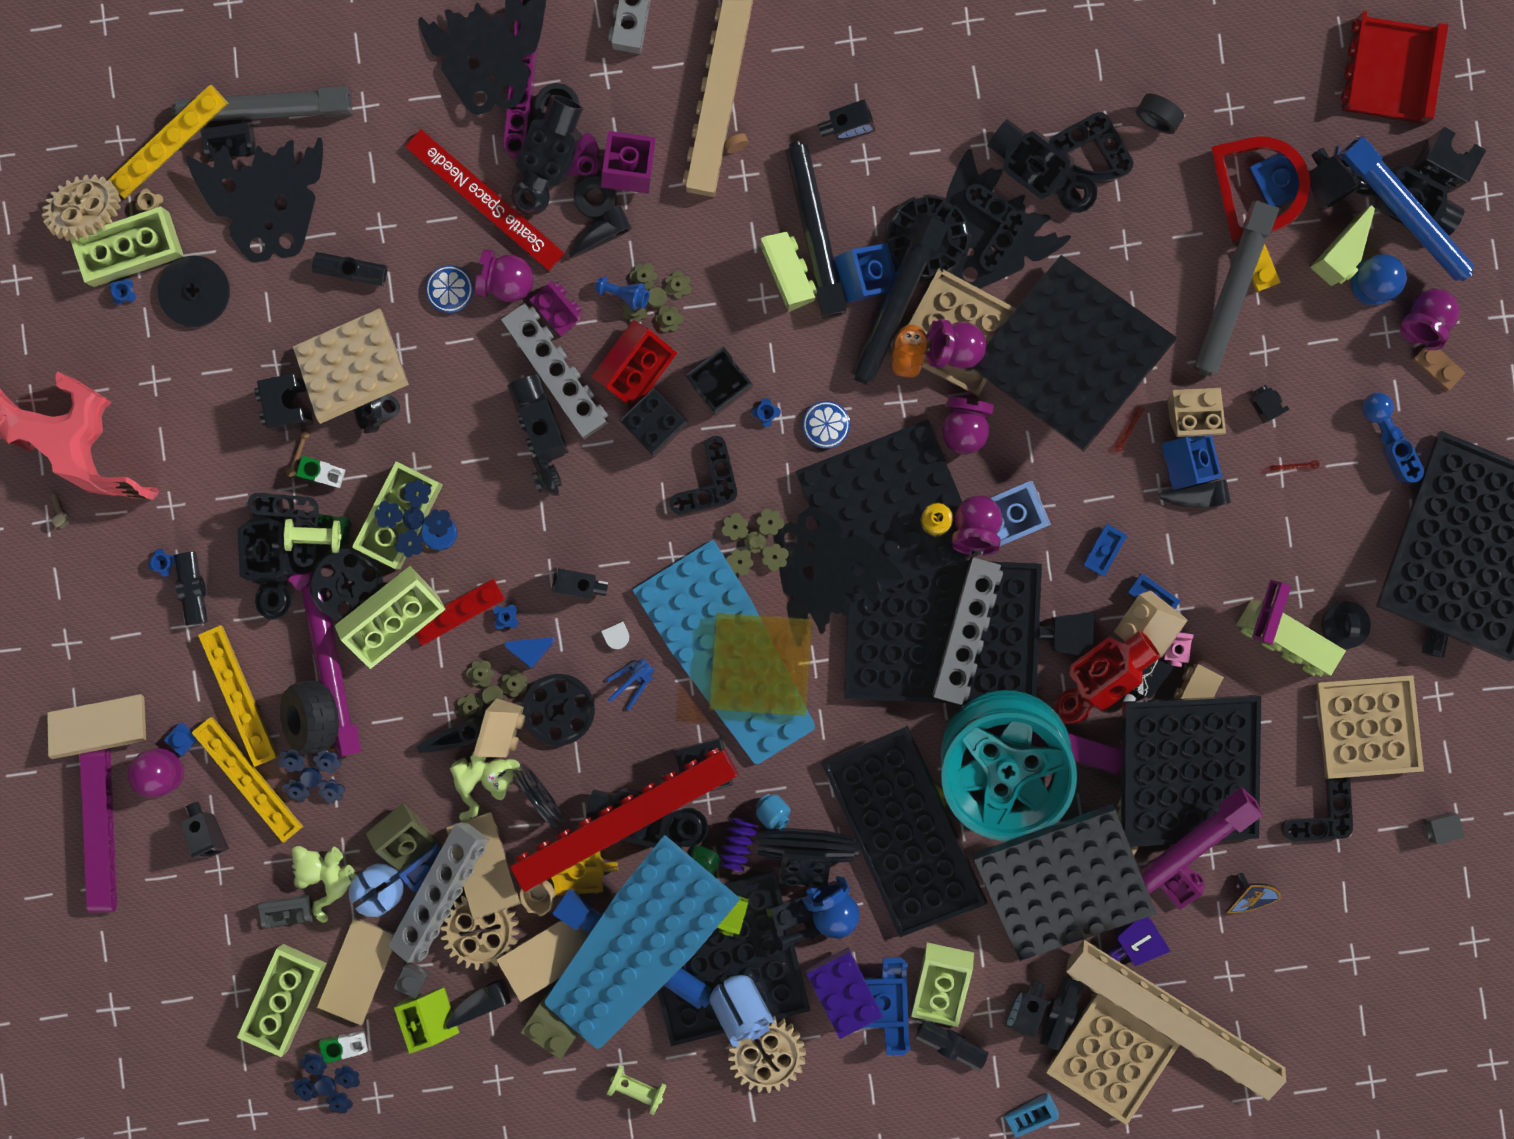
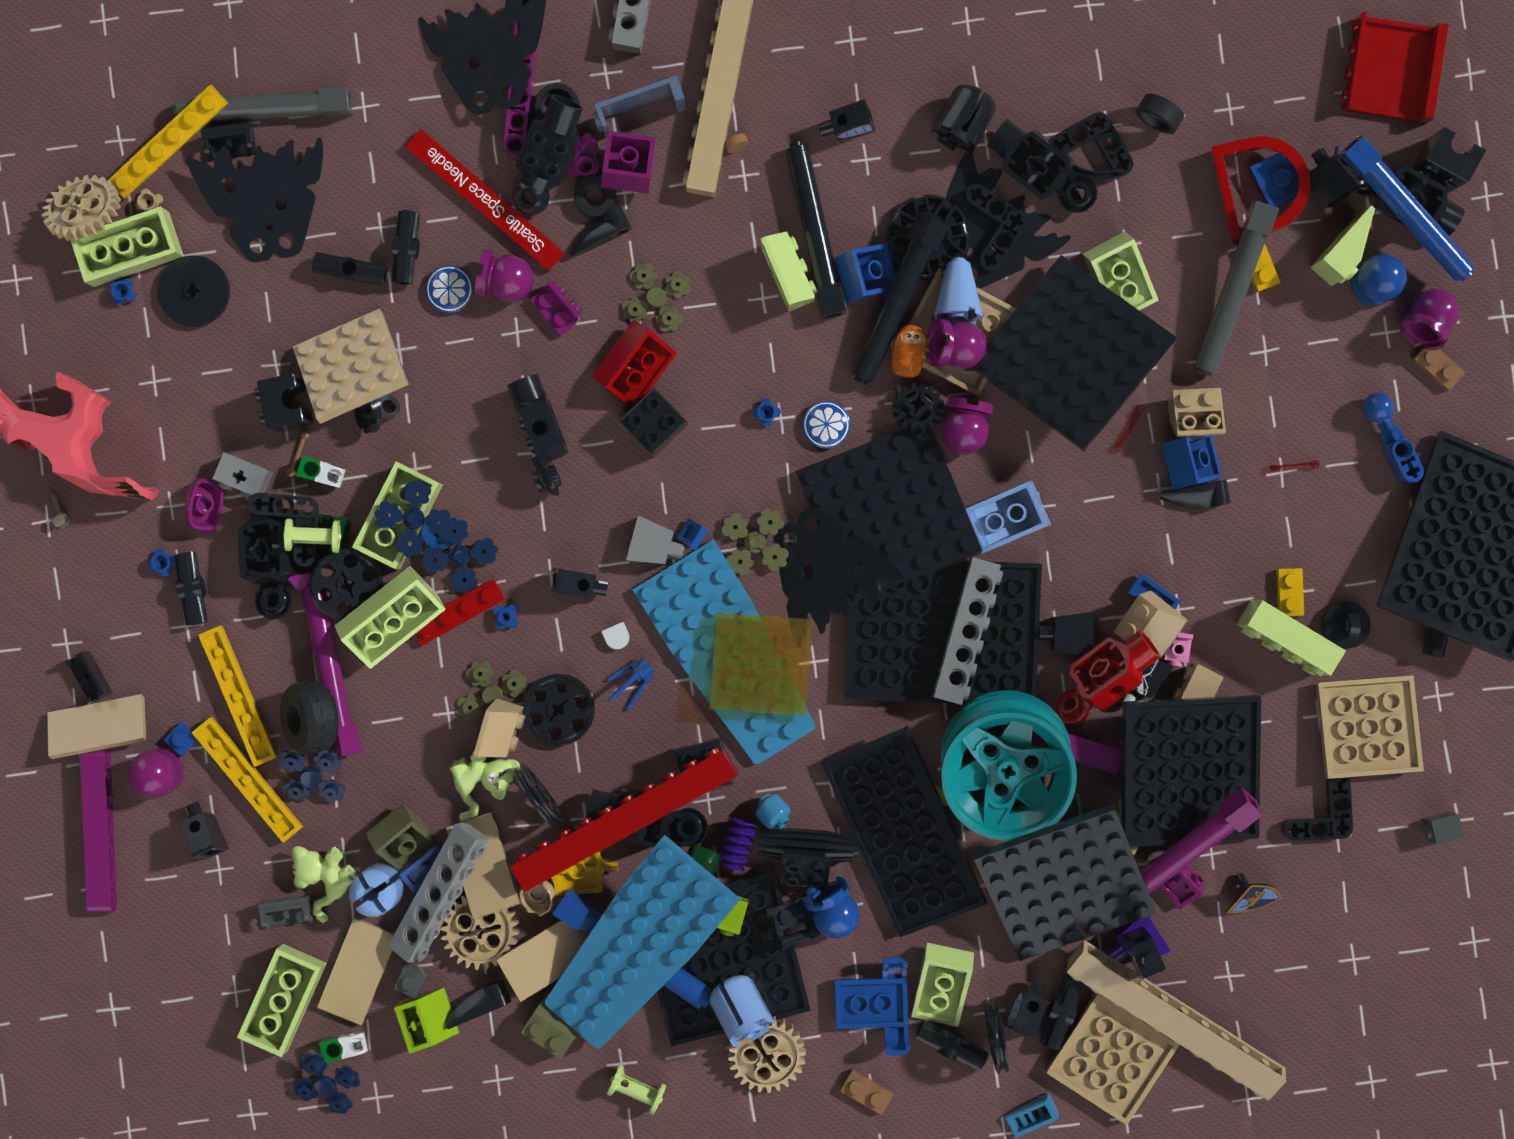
black piece [417,715,483,753] -> none
light grey brick [501,303,608,440] -> none
blue slope [505,637,555,668] -> none
blue piece [595,276,650,311] -> none
black beam [670,436,737,515] -> none
black piece [685,346,753,417] -> none
dark purple brick [806,947,883,1039] -> none
yellow head [920,503,953,536] -> none
magenta tile [952,495,1003,556] -> none
blue plate [1082,524,1128,577] -> none
black brick [1249,384,1290,424] -> none
magenta piece [1252,580,1291,644] -> none
none -> black hinge [65,651,113,704]
none -> magenta piece [185,478,224,531]
none -> light grey brick [212,452,273,498]
none -> black piece [391,210,420,285]
none -> dark blue plant [421,517,498,594]
none -> sand blue panel [592,75,686,138]
none -> light grey torso [626,516,685,564]
none -> blue plate [676,518,708,550]
none -> medium nougat plate [840,1069,894,1115]
none -> black gear [892,382,944,434]
none -> black cylinder [931,84,996,155]
none -> light blue cone [934,257,983,325]
none -> black wedge [983,998,1009,1074]
none -> yellowish green slope [1082,232,1159,310]
none -> black torso [1121,926,1166,979]
none -> yellow plate [1276,568,1304,616]

